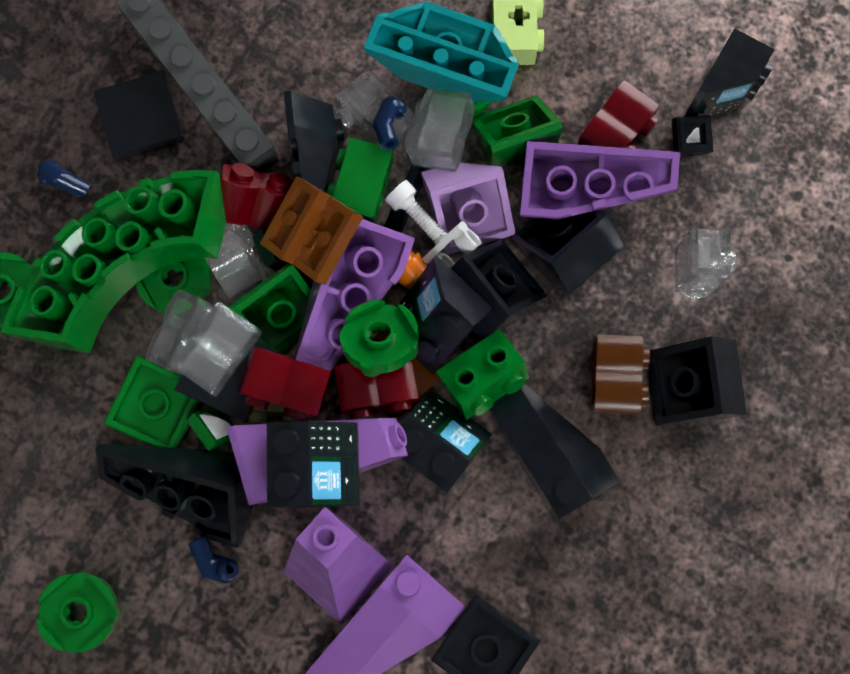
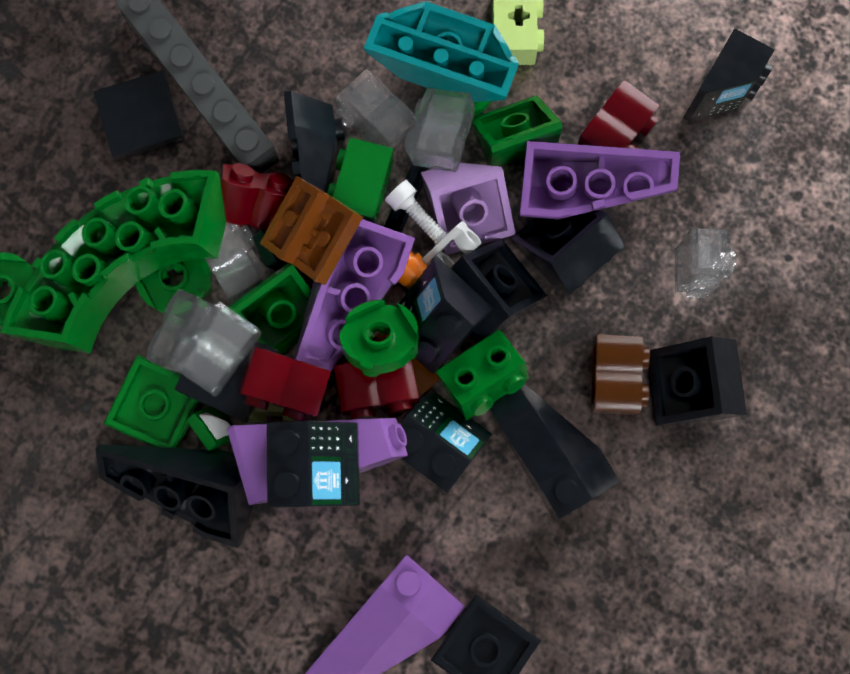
green plate [36,572,121,653] -> none
dark blue arm [37,161,91,199] -> none
dark blue arm [188,536,239,583] -> none
medium lavender slope [284,507,394,625] -> none
dark blue arm [373,96,407,151] -> none
black tile [671,115,714,155] -> none

